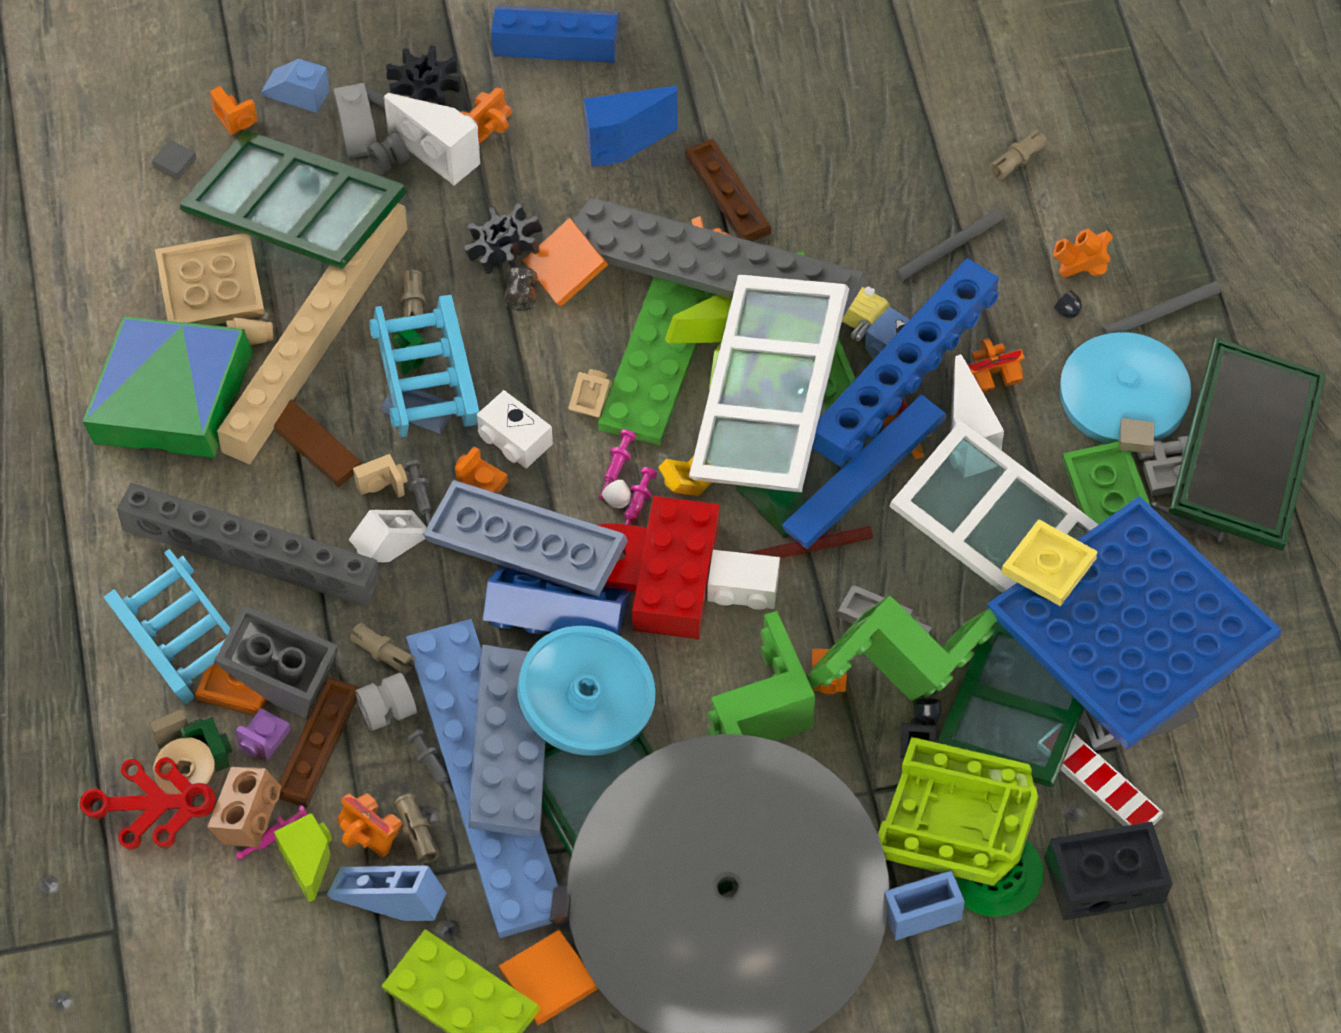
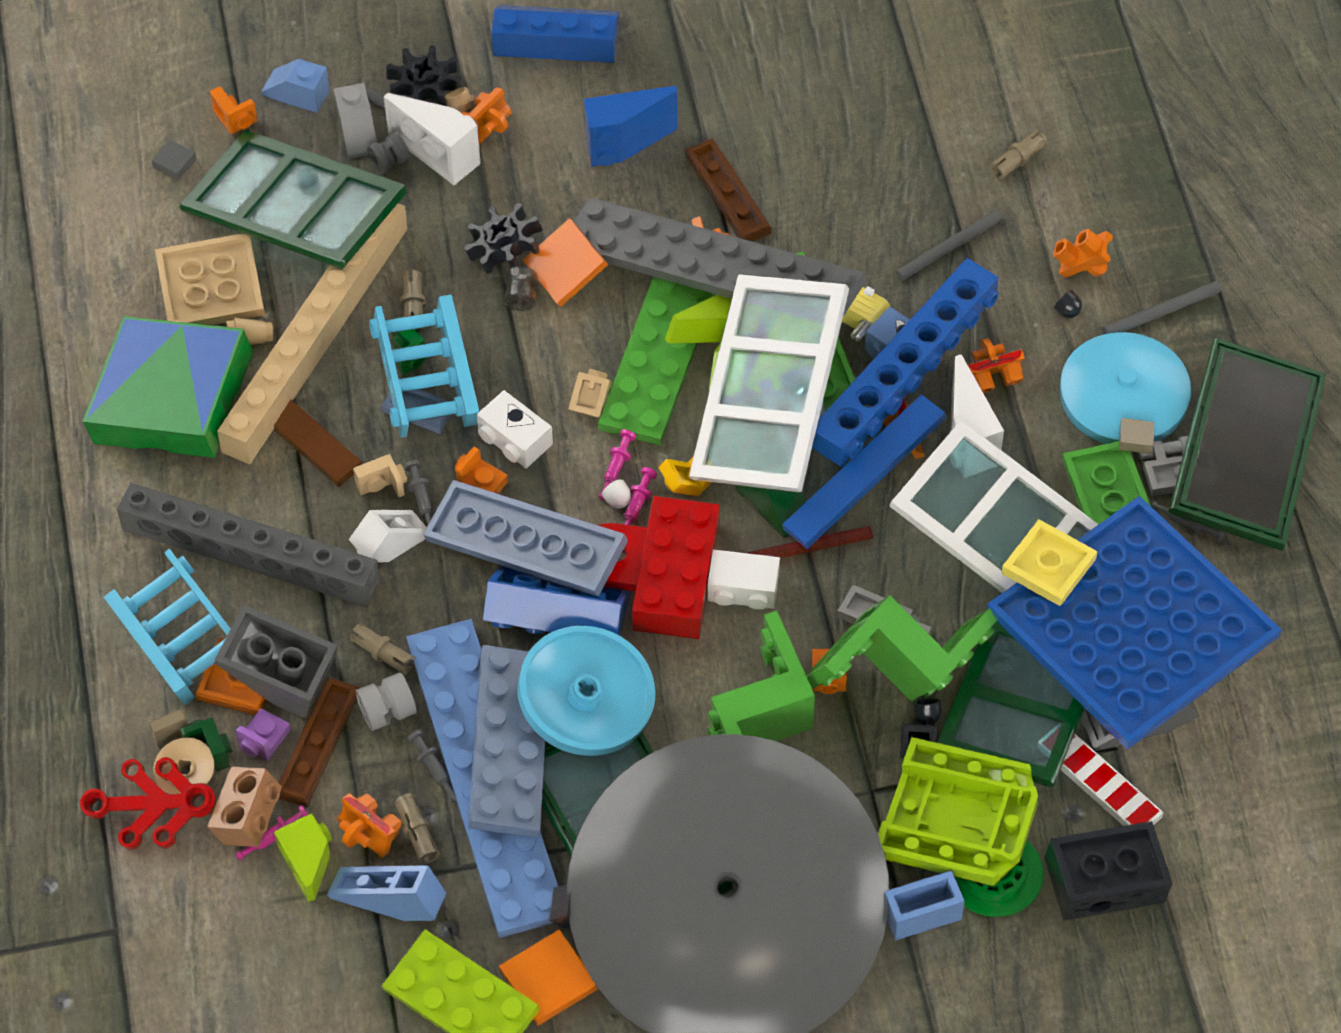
none -> tan plate [445,87,475,113]

